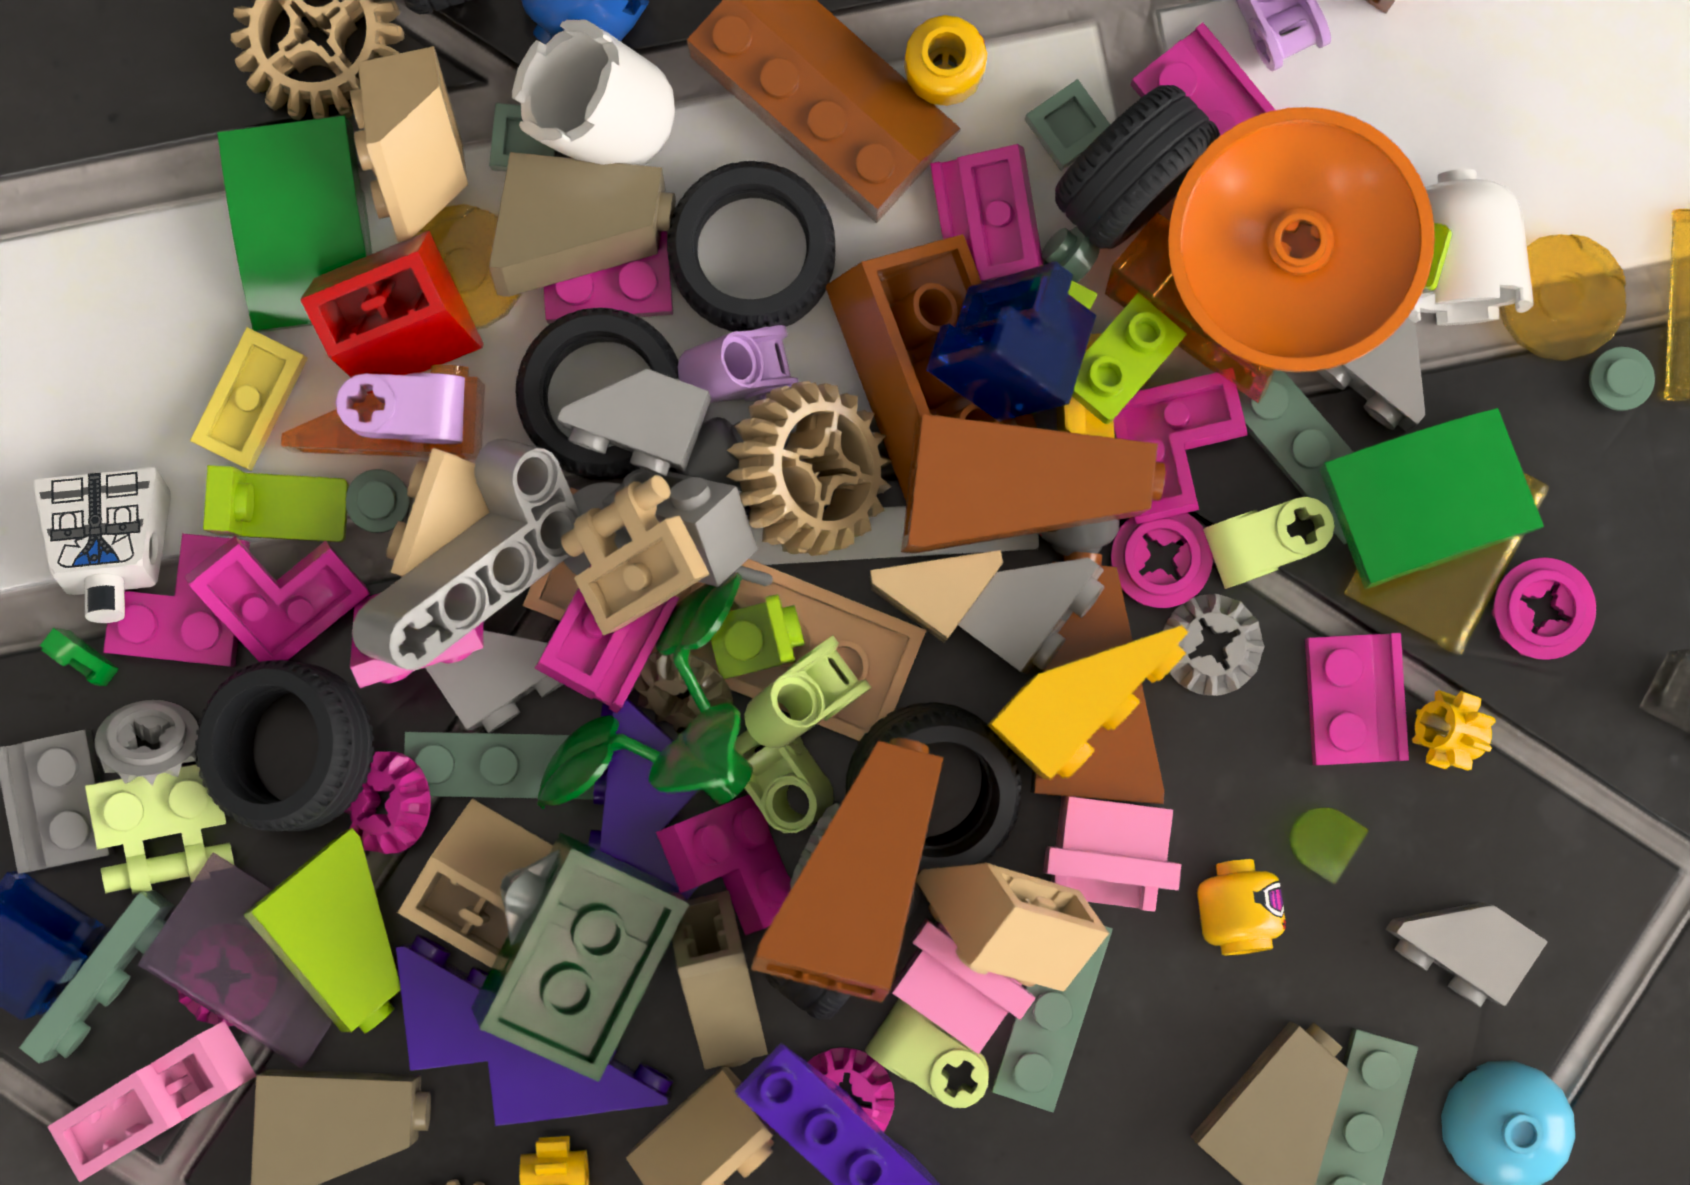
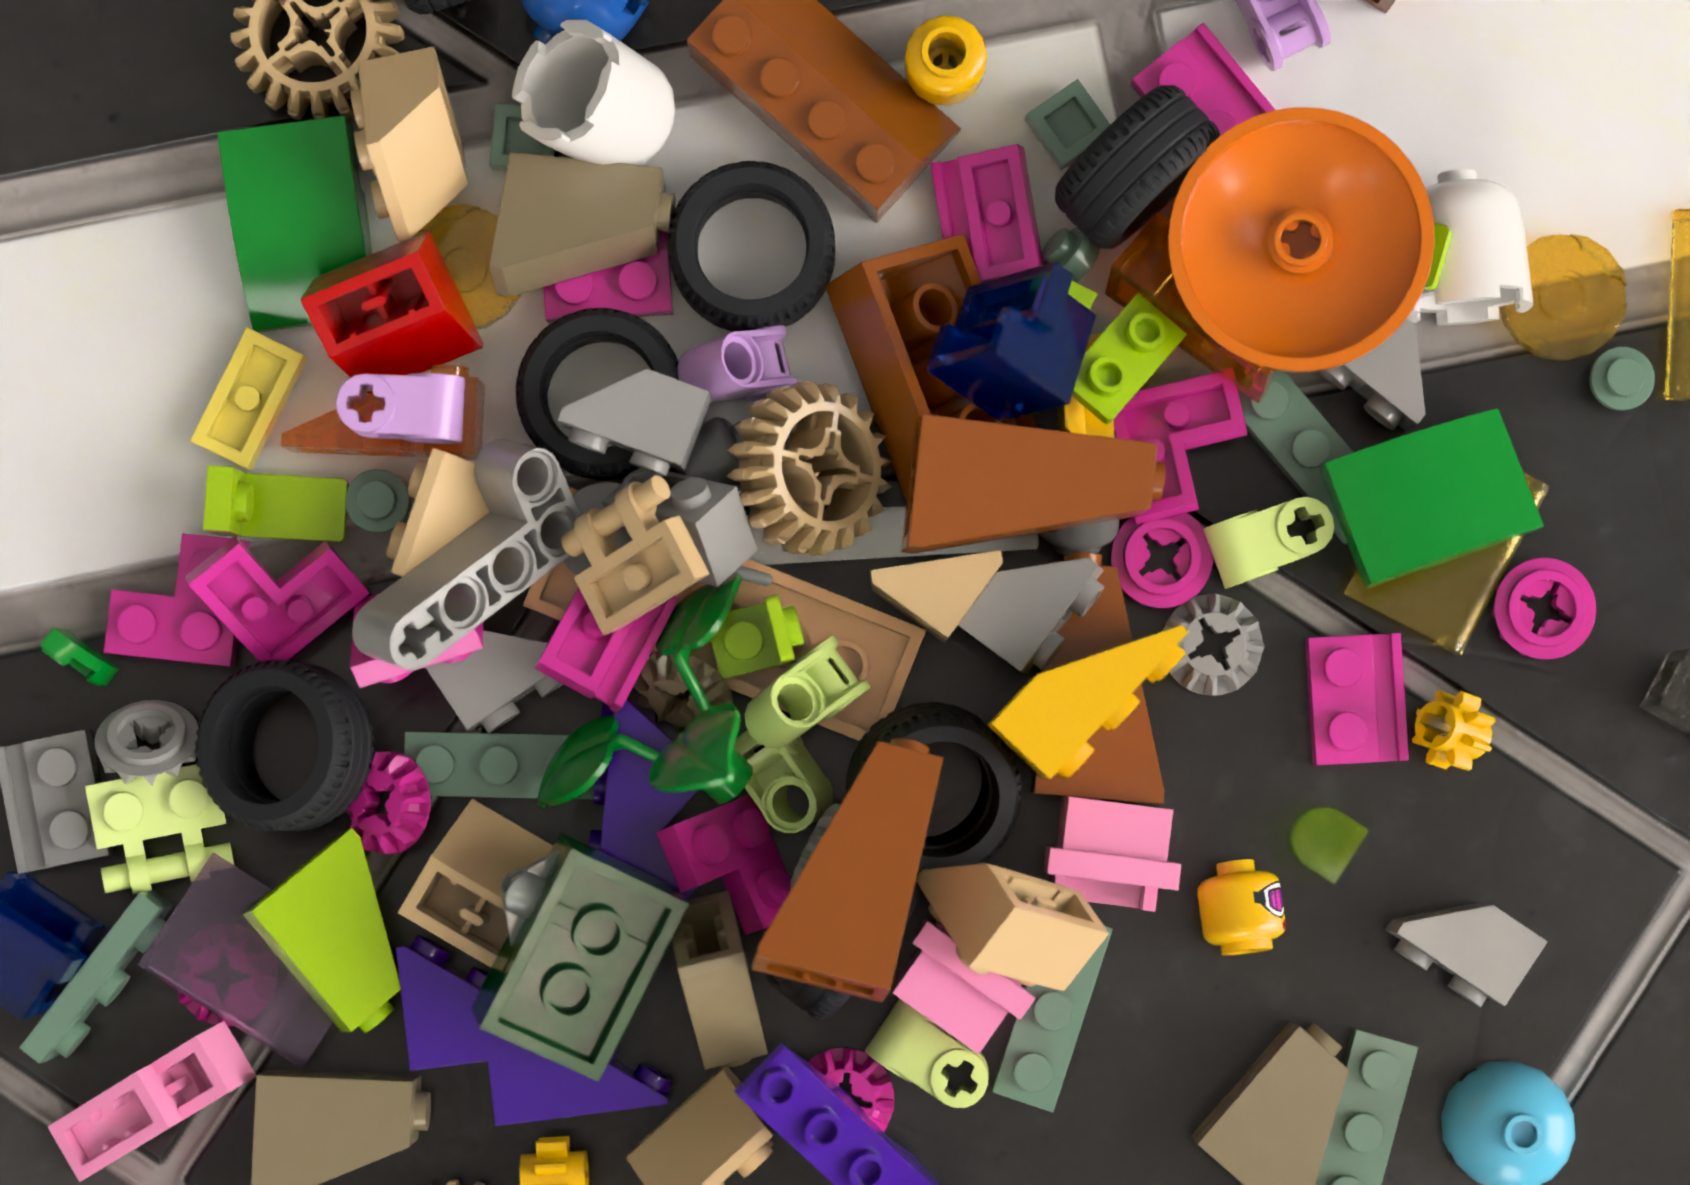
white torso [33,467,171,623] -> none

